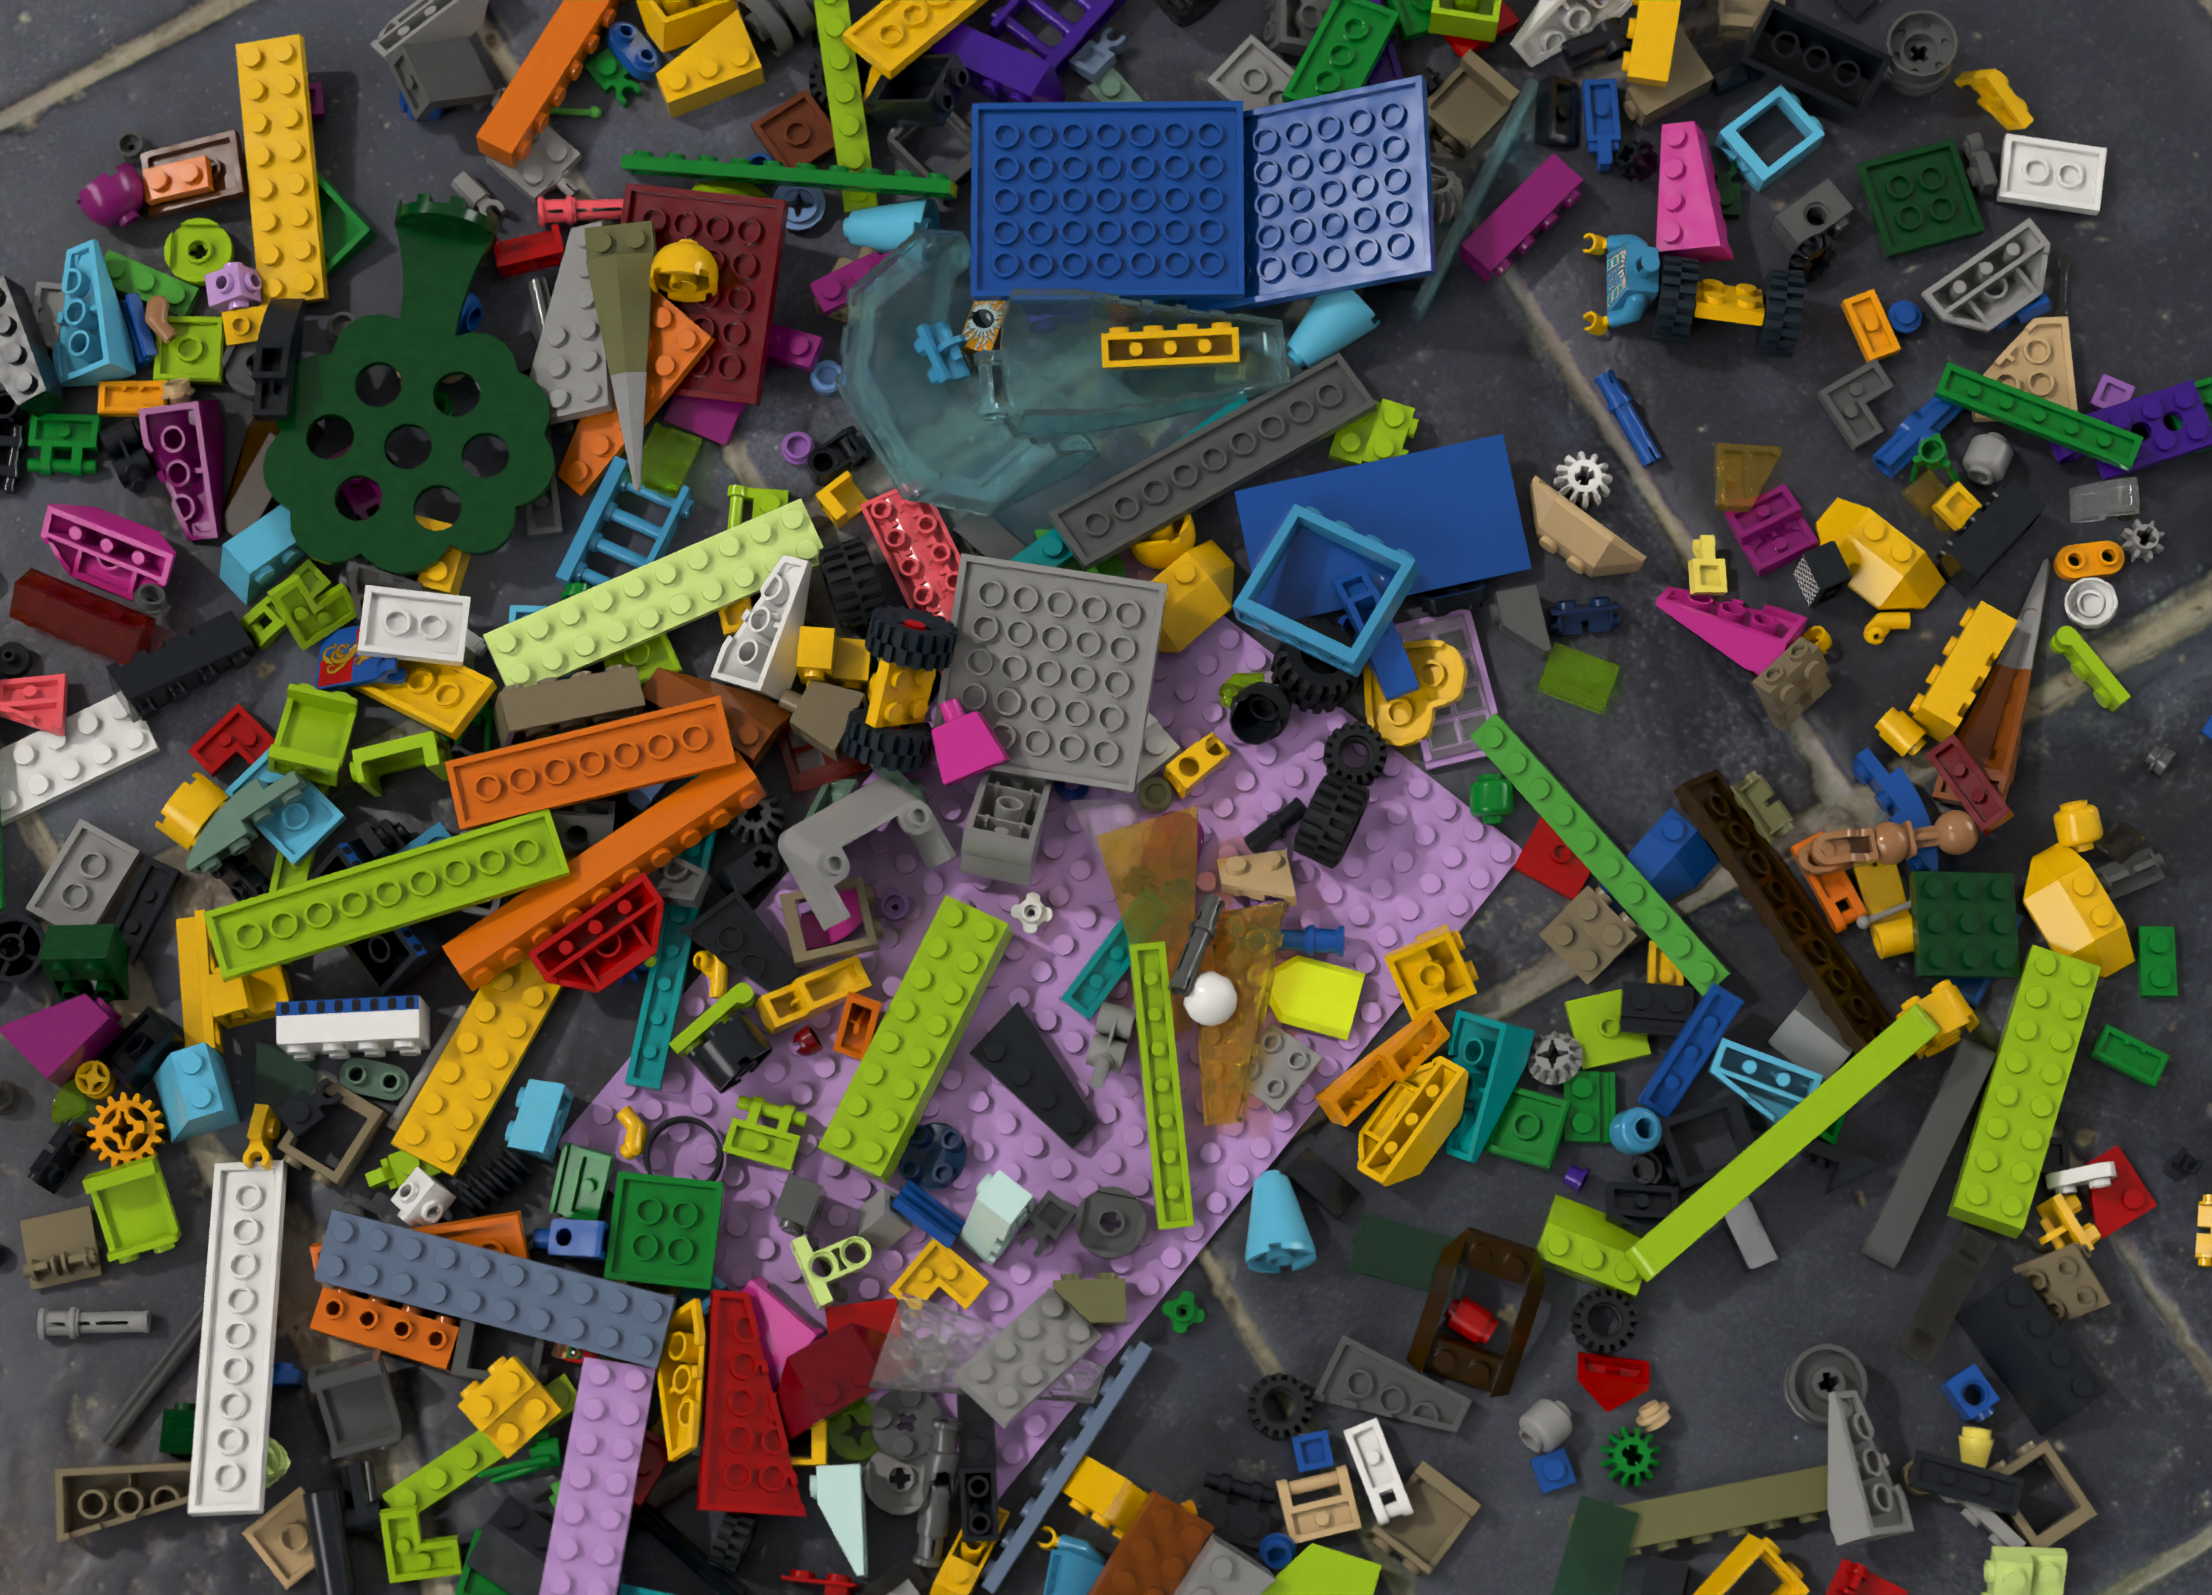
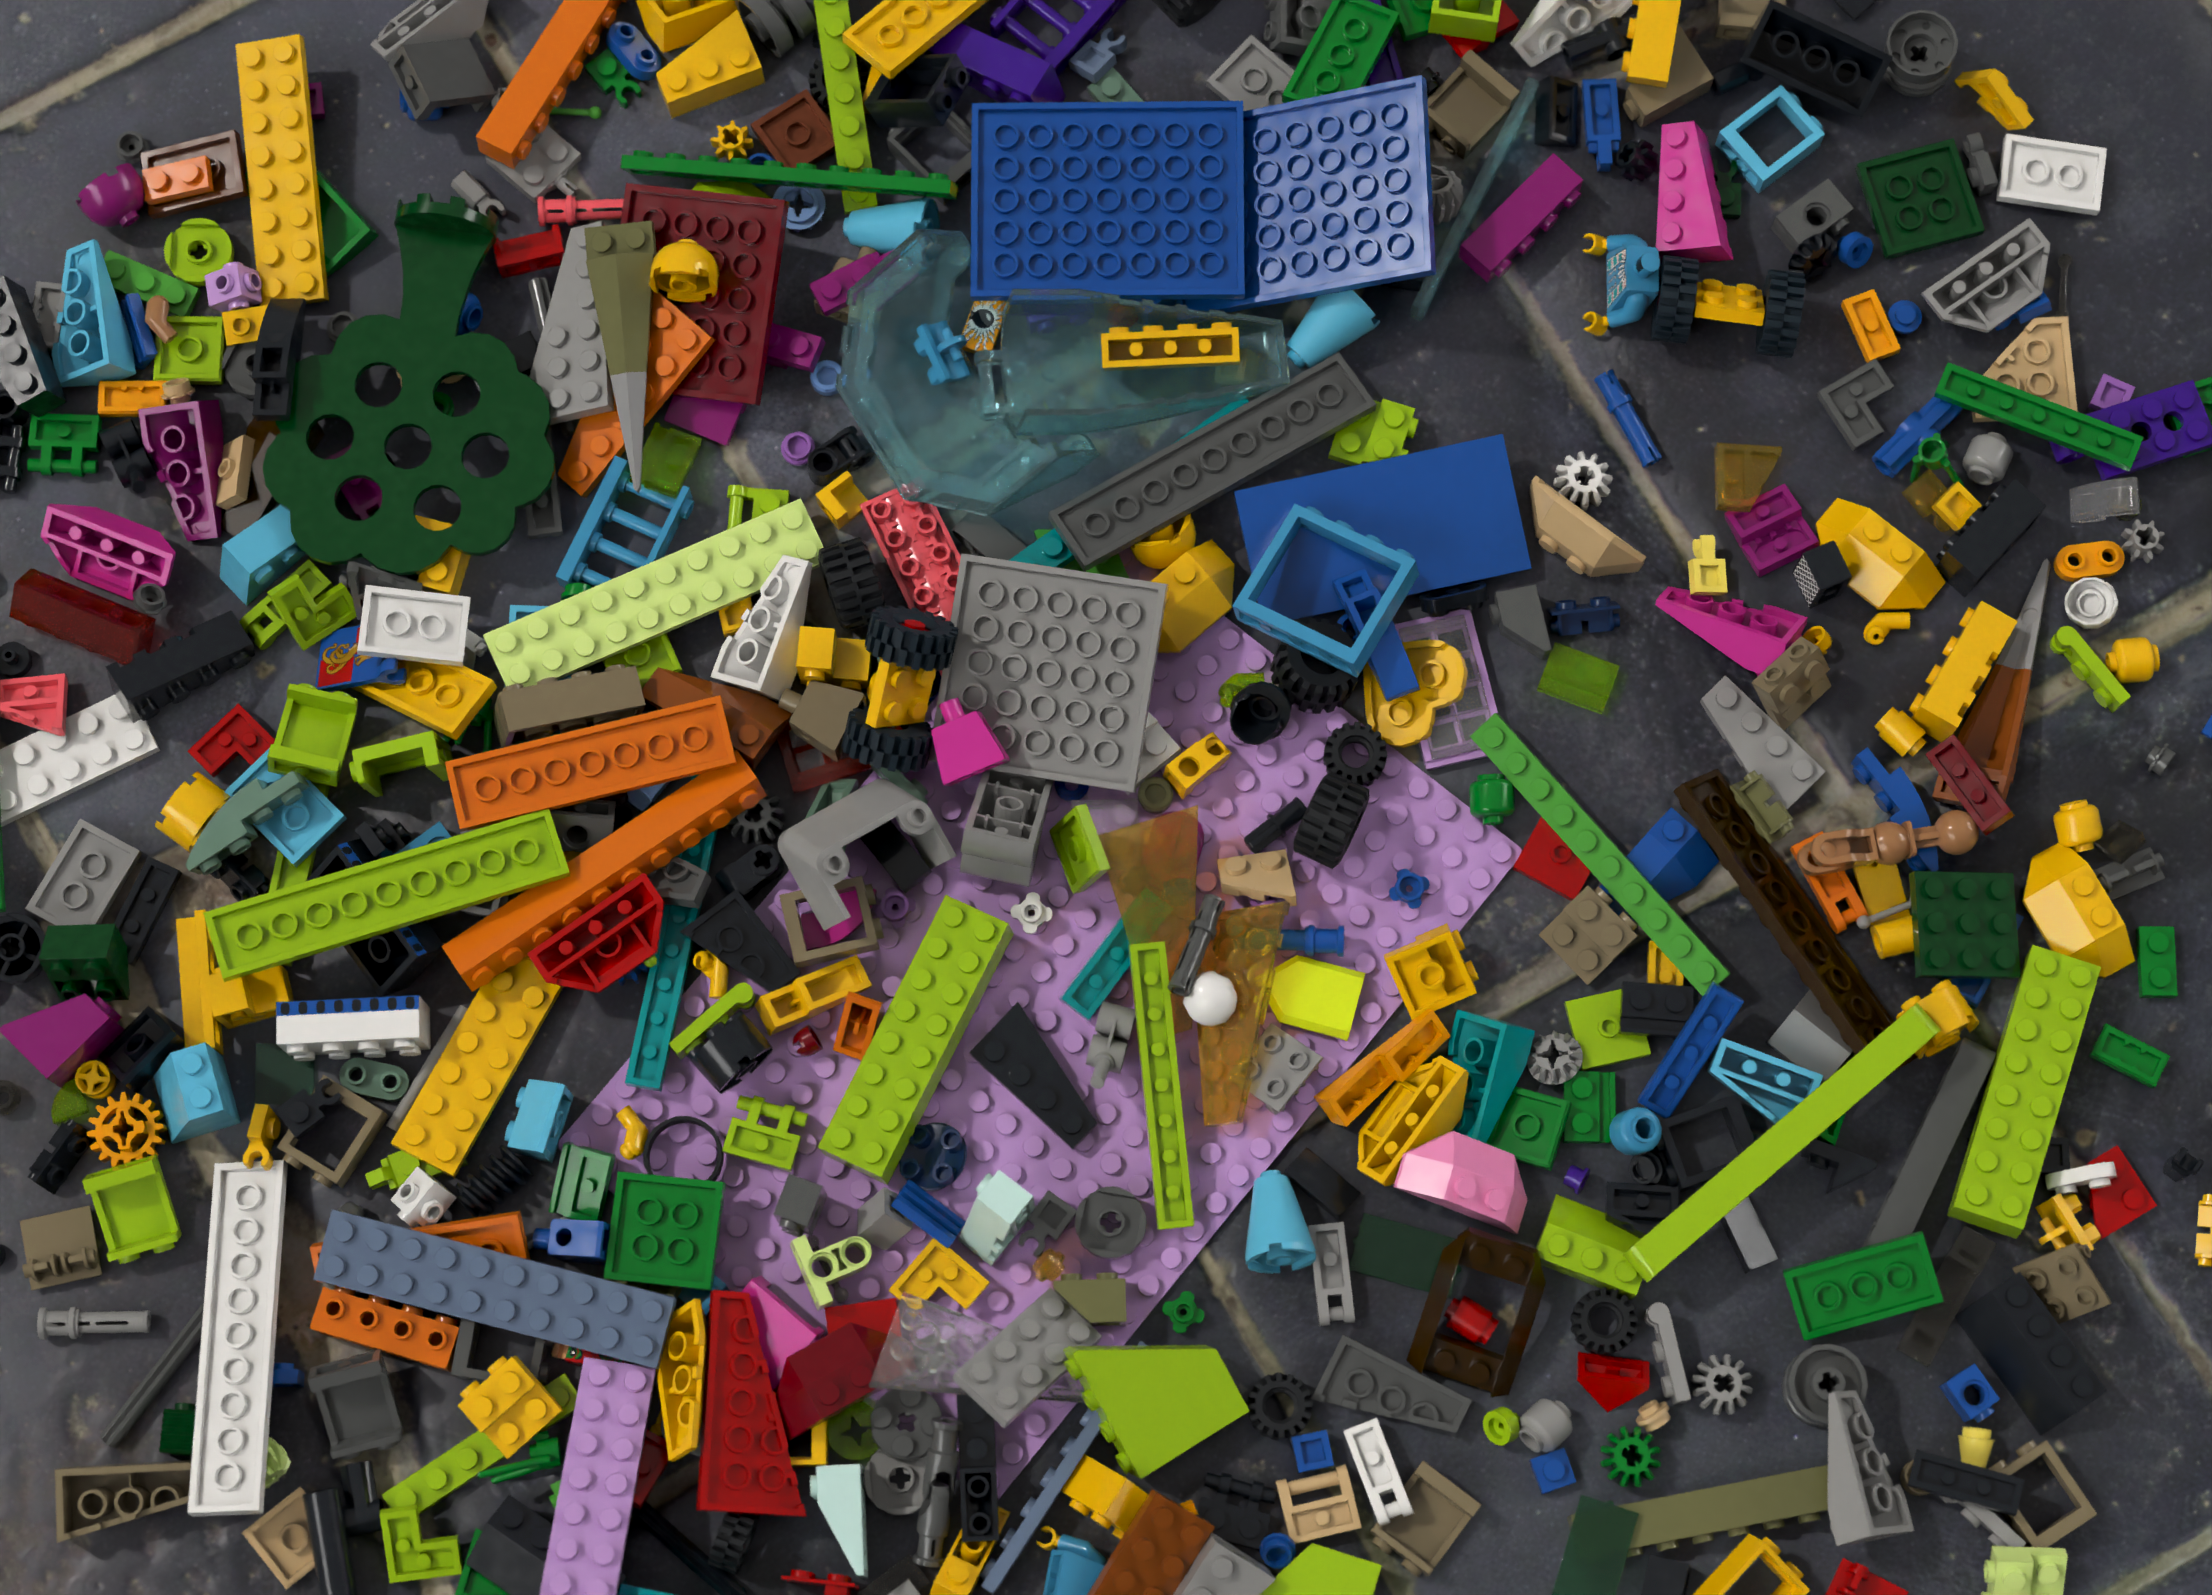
none -> tan plate [216,434,255,510]
none -> yellow gear [710,120,754,163]
none -> black slope [860,820,932,894]
none -> clear yellow plate [1032,1248,1065,1282]
none -> lime plate [1049,804,1110,894]
none -> lime slope [1063,1345,1249,1479]
none -> light grey plate [1308,1222,1355,1326]
none -> blue plate [1389,869,1430,909]
none -> bright pink wedge [1394,1131,1528,1234]
none -> lime tile [1483,1407,1520,1446]
none -> light grey plate [1644,1302,1691,1405]
none -> light grey gear [1691,1354,1753,1416]
none -> light grey wing [1700,675,1826,810]
none -> green plate [1783,1231,1944,1341]
none -> blue tile [1837,232,1873,268]
none -> yellow head [2105,637,2160,684]

